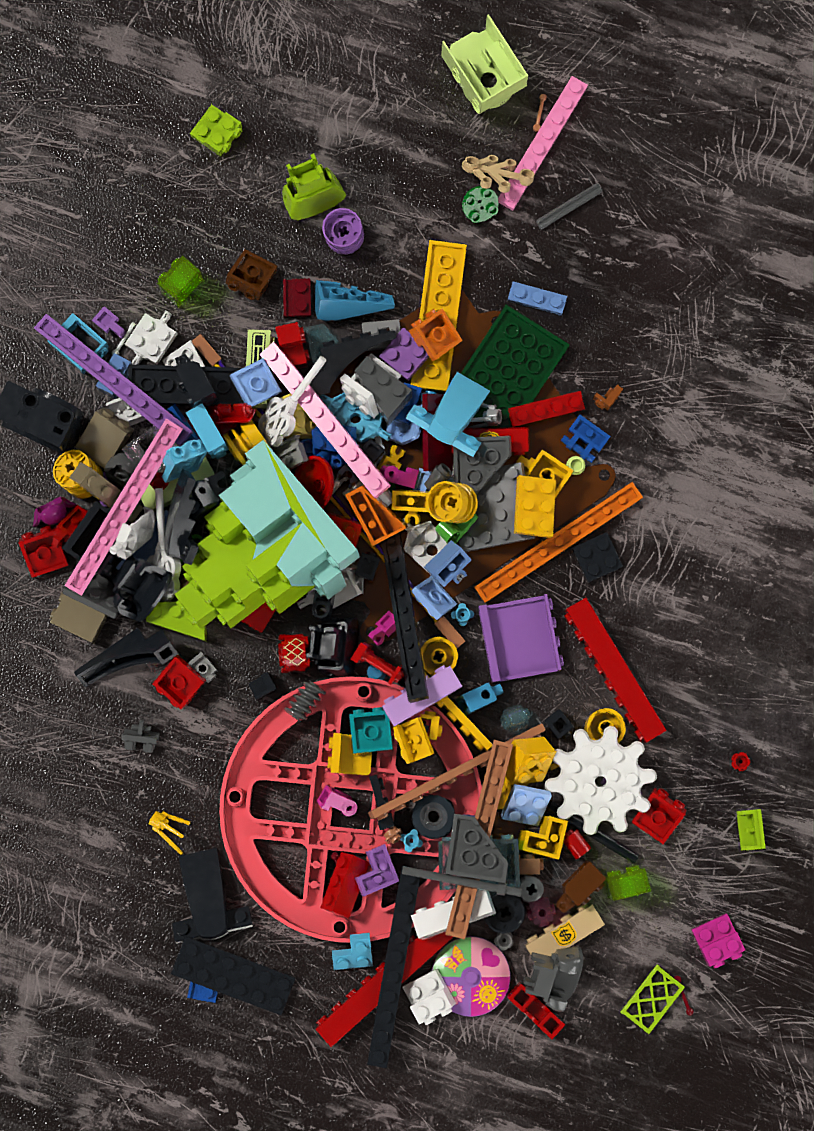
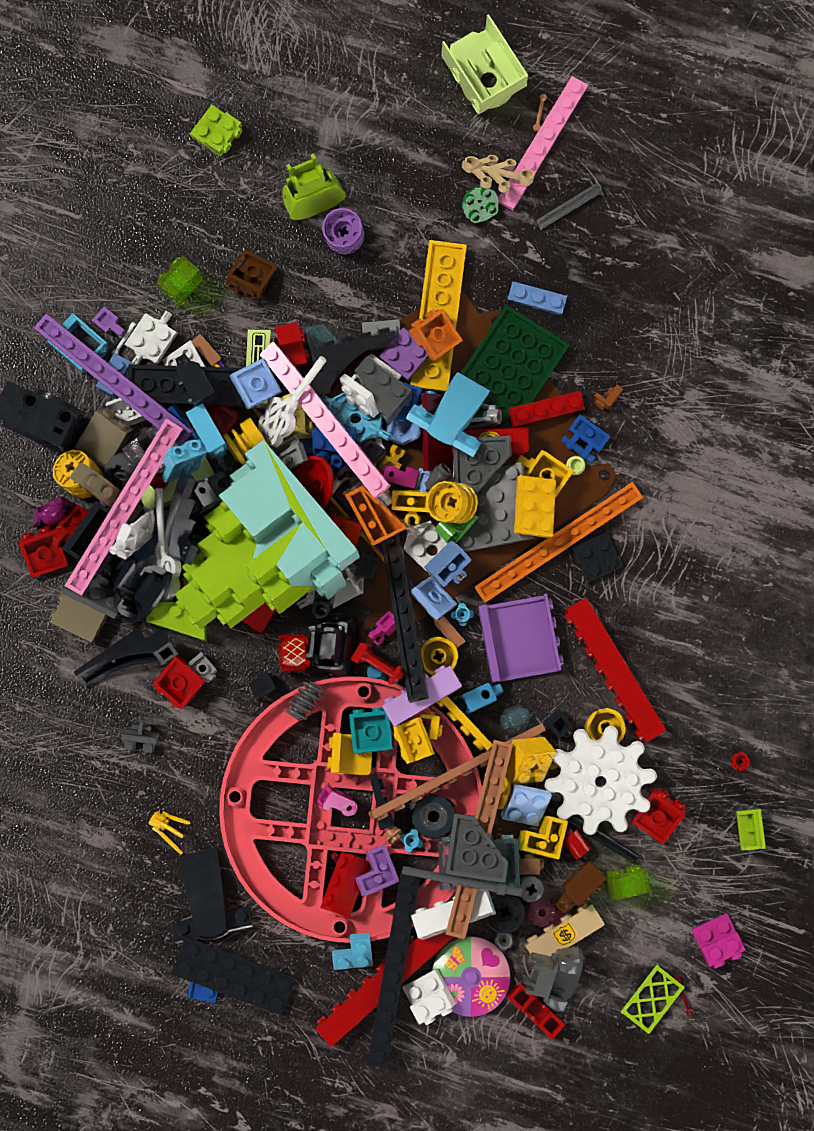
red hinge [214,403,256,424] -> none
dark red plate [283,278,311,318] -> none
dark azure wedge [315,280,395,321] -> none

